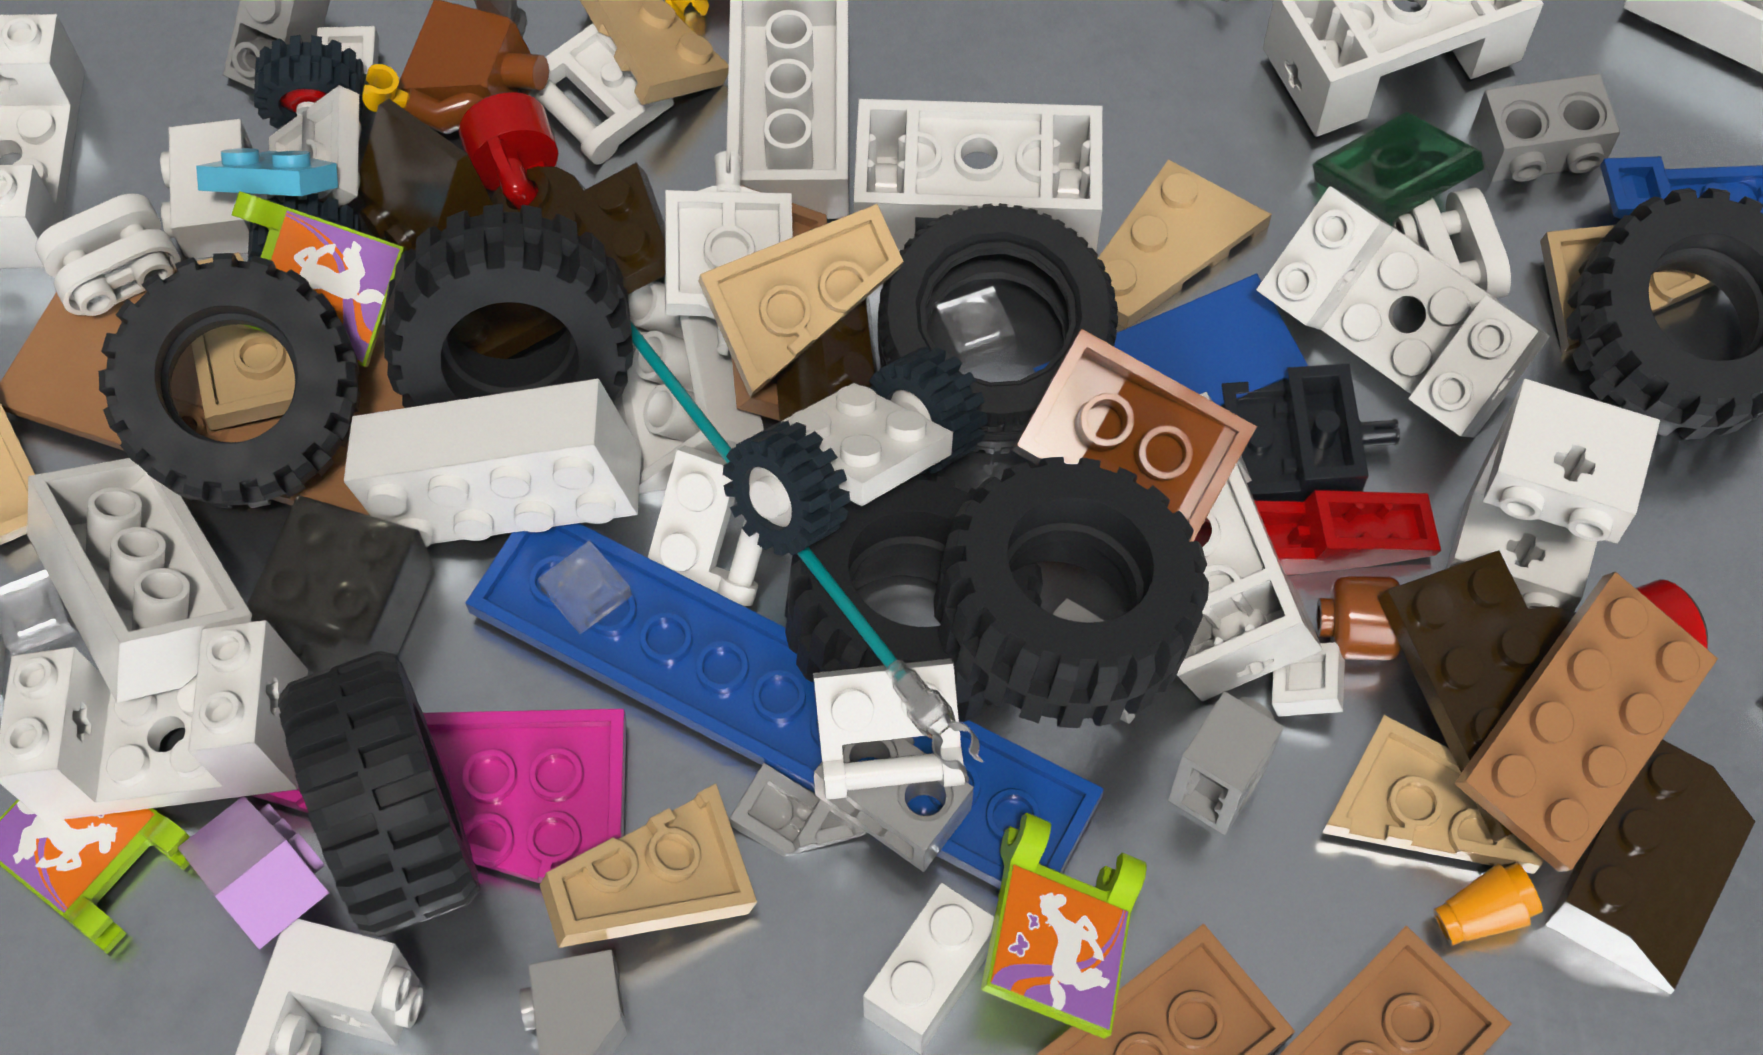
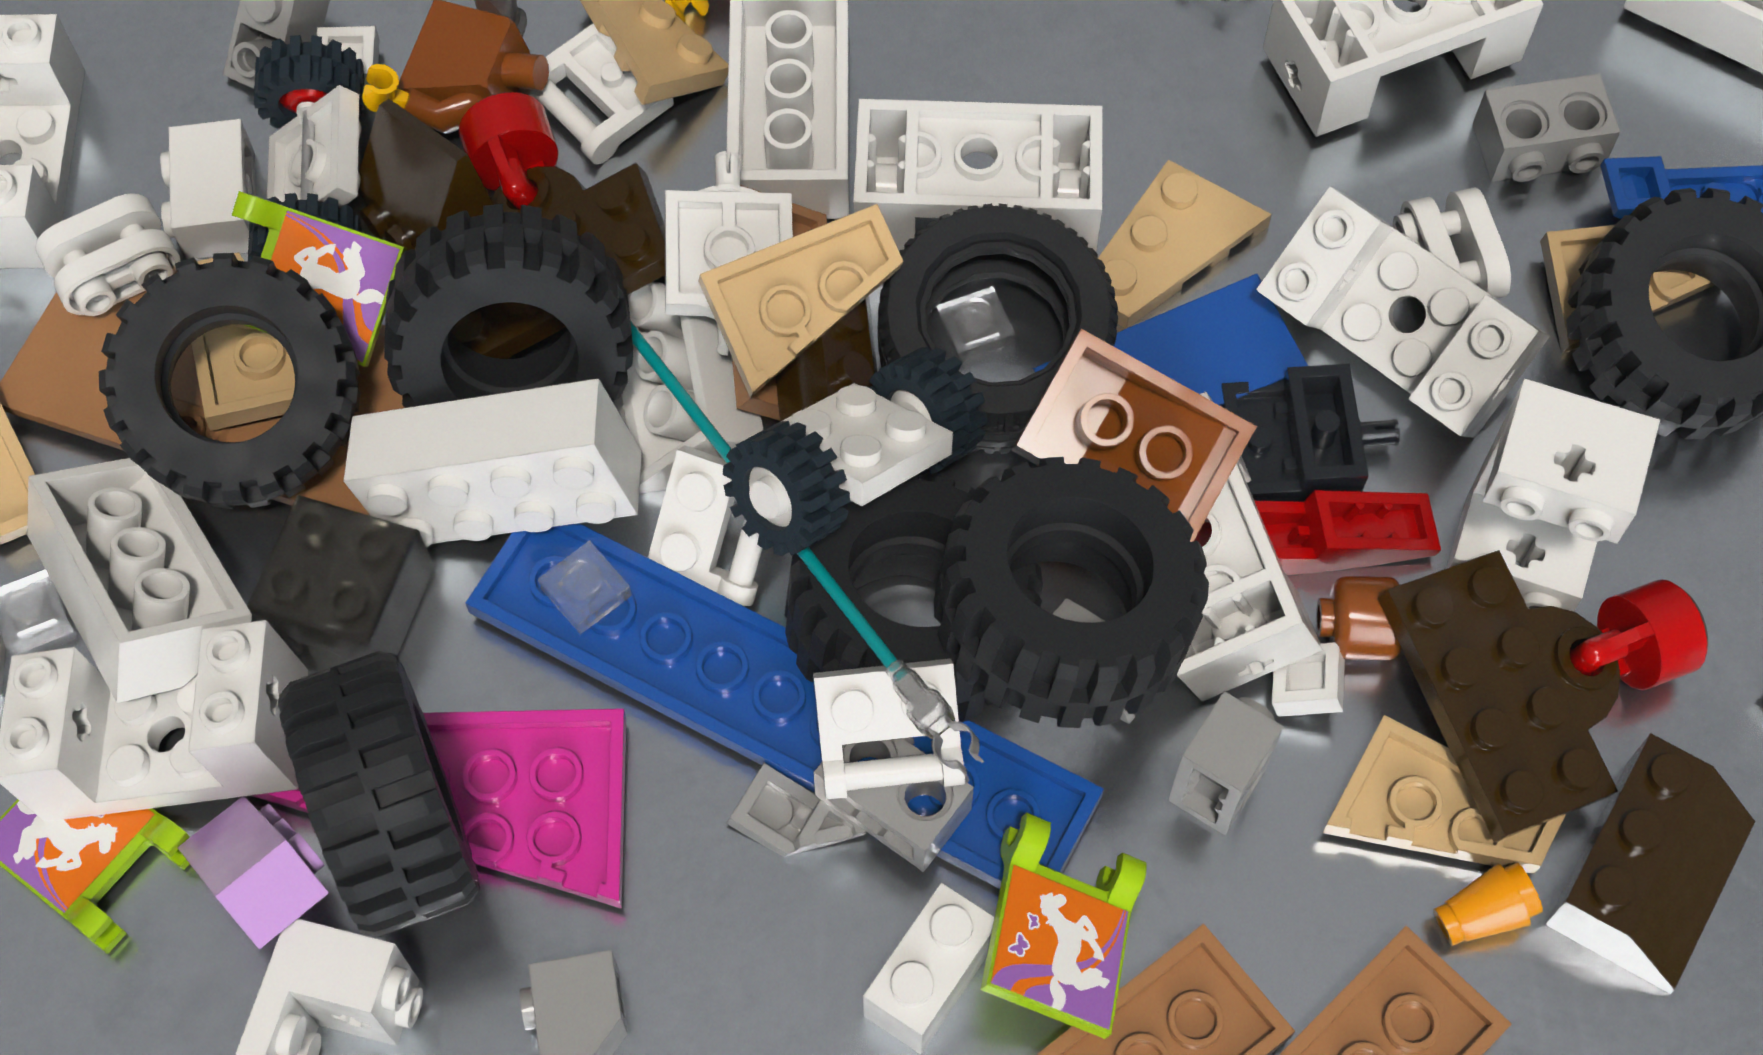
medium azure wing [196,148,338,196] -> none
tan wing [539,783,757,948] -> none
clear green tile [1312,112,1484,223] -> none
medium nougat plate [1454,572,1718,872] -> none

